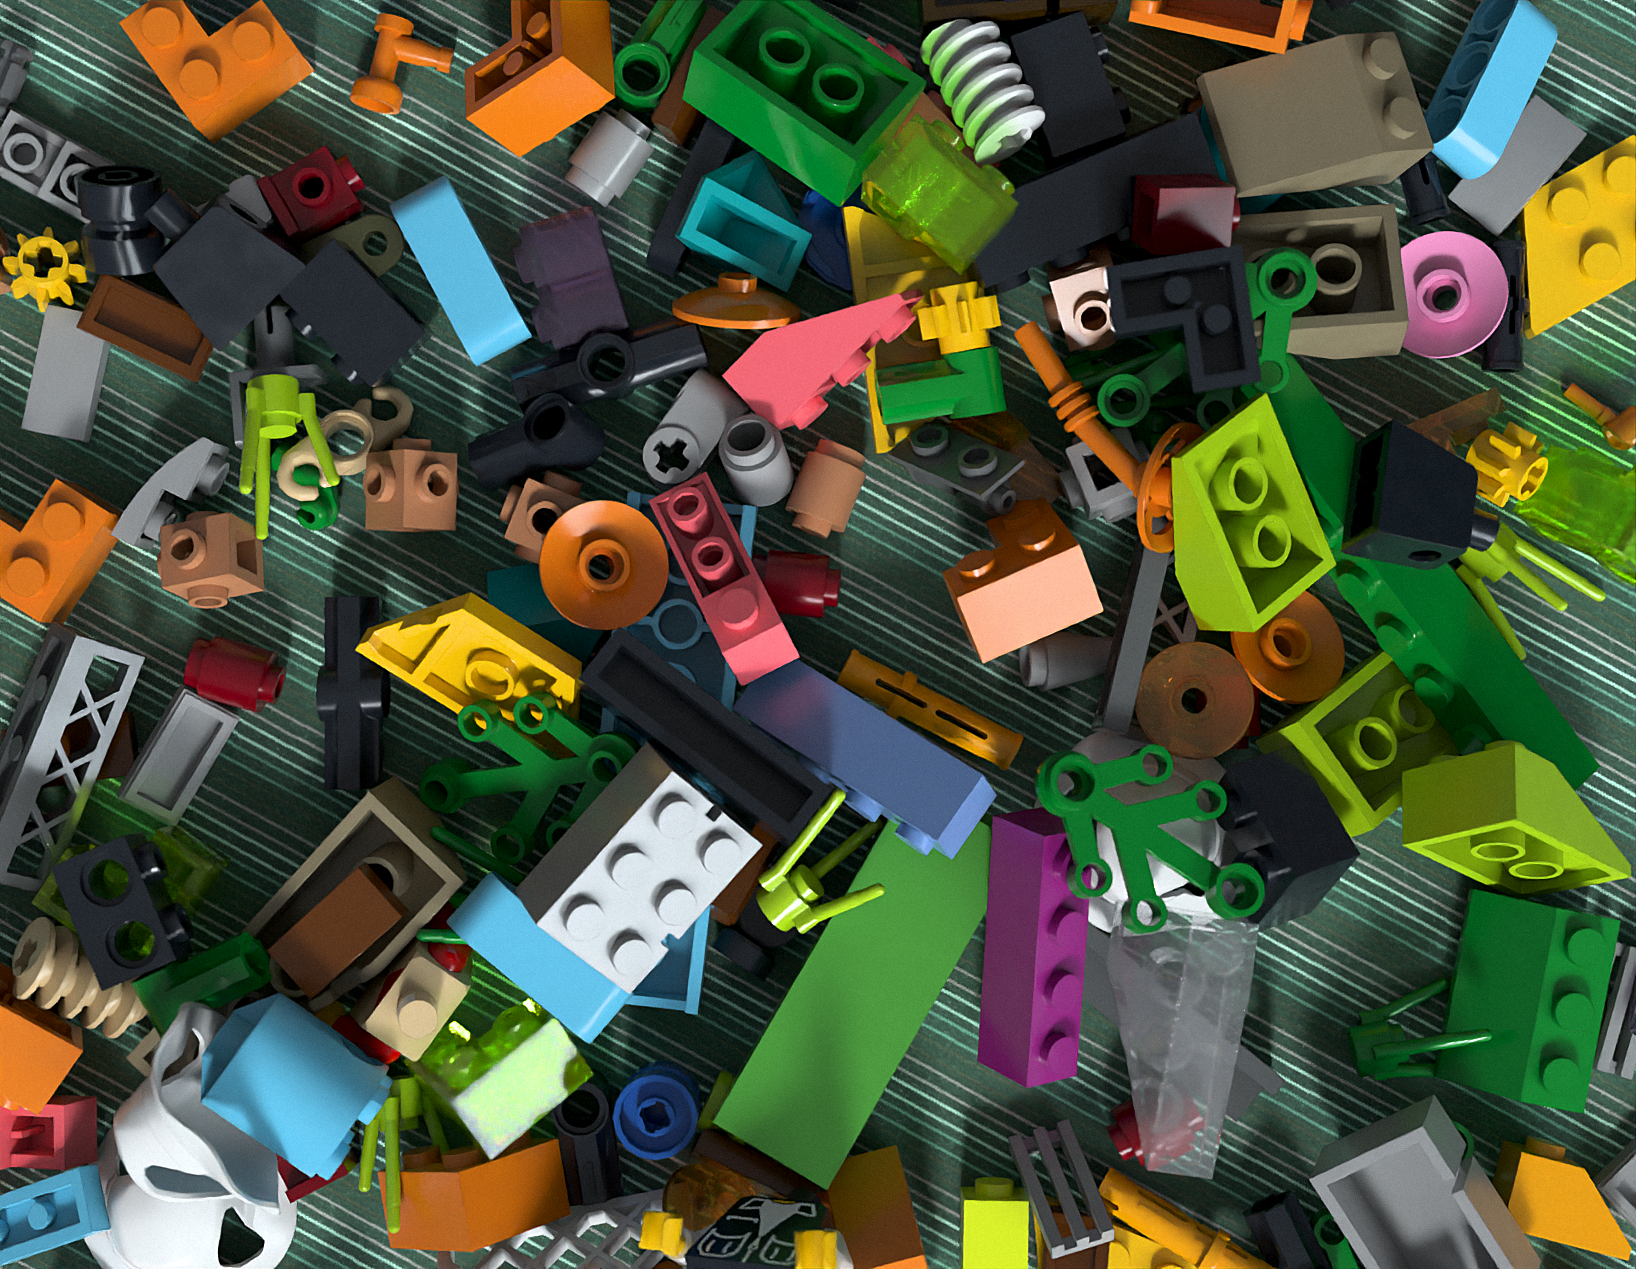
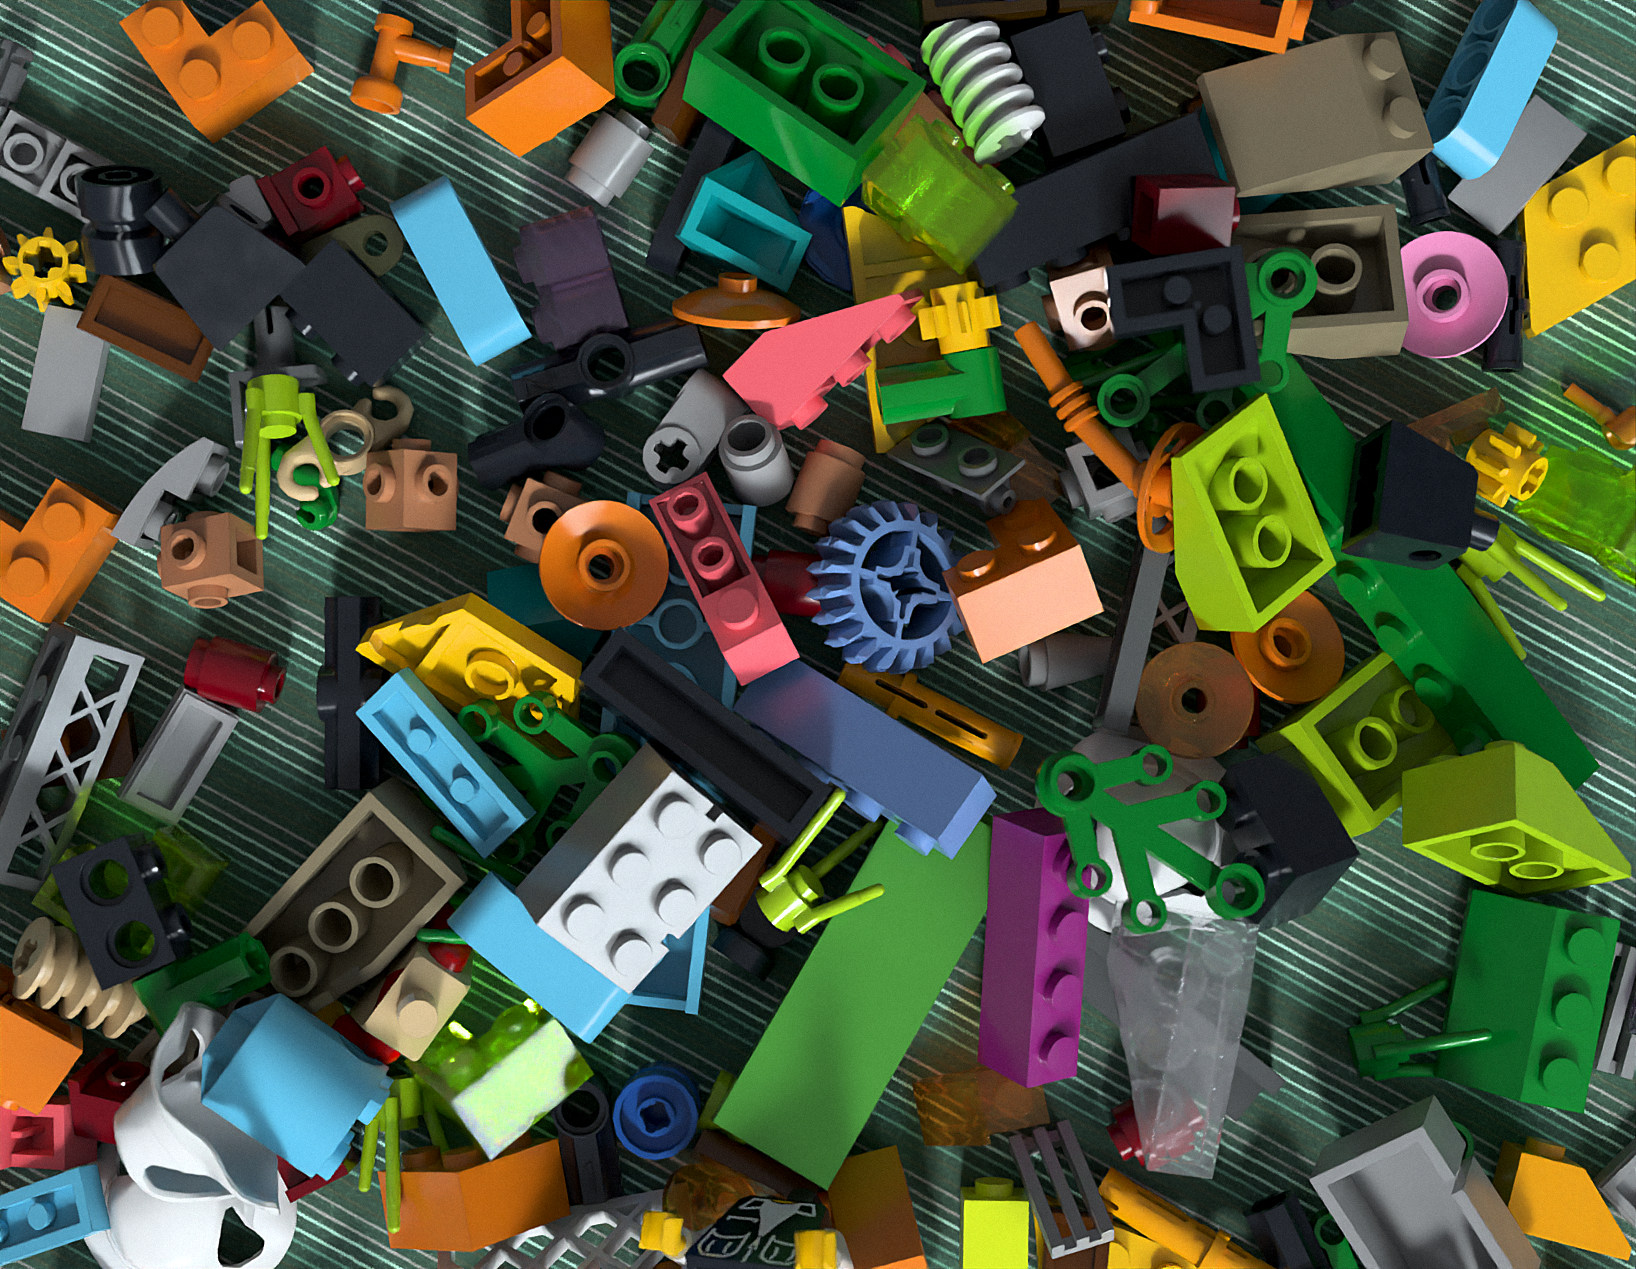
reddish brown tile [267,862,409,1000] -> none
none -> dark red brick [67,1047,174,1145]
none -> medium azure plate [356,667,537,859]
none -> medium blue gear [805,499,967,675]
none -> clear orange slope [911,1066,1050,1146]

